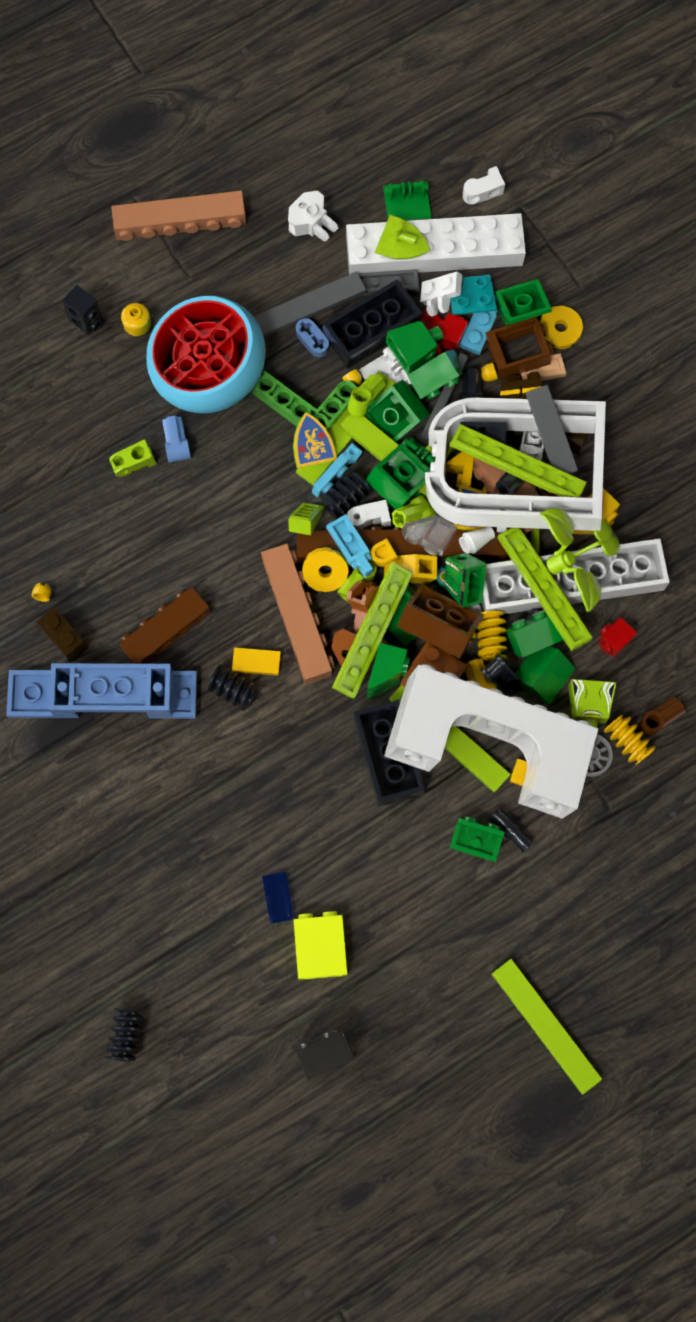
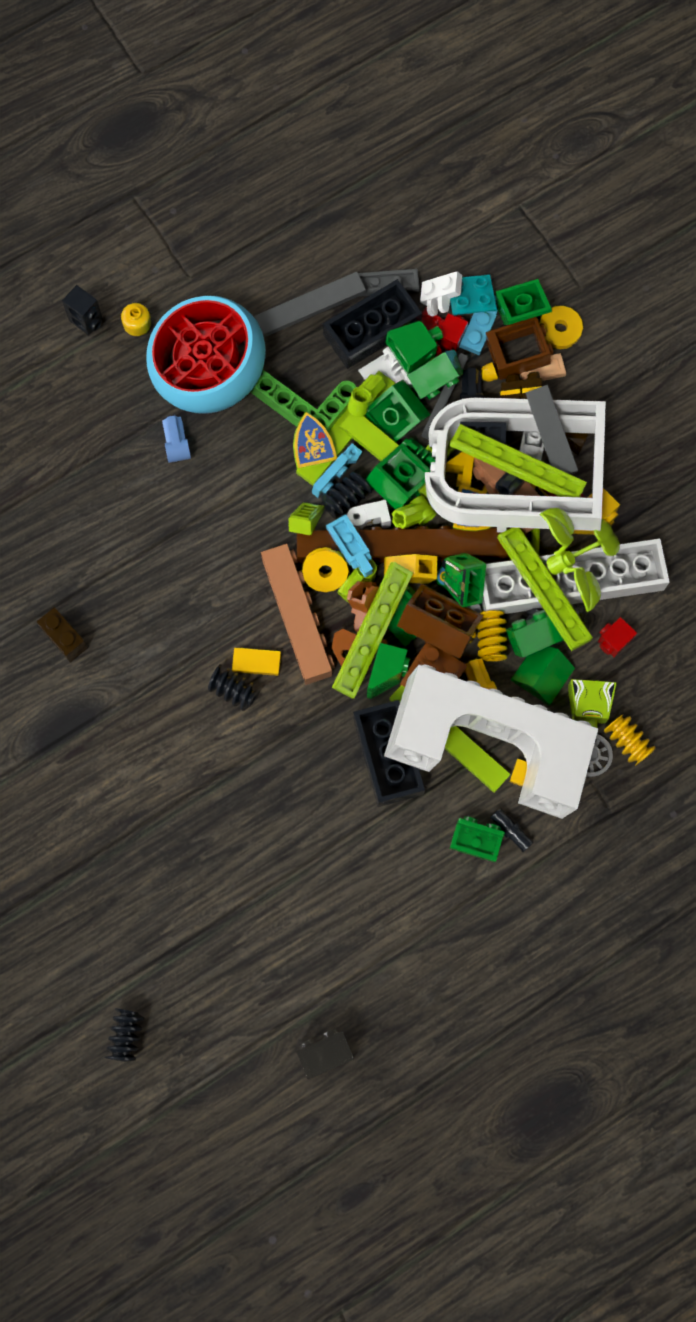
medium blue bracket [6,663,197,719] -> none
yellow hinge [31,582,52,602] -> none
lime leg [109,439,157,477] -> none
nougat brick [111,191,246,241] -> none
reddish brown brick [119,587,211,664] -> none
clear blue tile [262,872,294,924] -> none
white hinge [288,191,338,241] -> none
neon yellow brick [294,911,347,980] -> none
medium blue beam [296,318,329,357] -> none
yellow hinge [342,369,362,387] -> none
white brick [346,213,526,275] -> none
yellow tile [370,538,398,567] -> none
lime shield [374,215,430,259] -> none
green hinge [383,180,431,221] -> none
clear slope [402,515,457,557] -> none
white cone [459,527,495,554] -> none
white leg [463,166,505,204] -> none
black piece [480,653,522,695] -> none
lime tile [491,959,602,1095] -> none
reddish brown piece [638,697,686,737] -> none

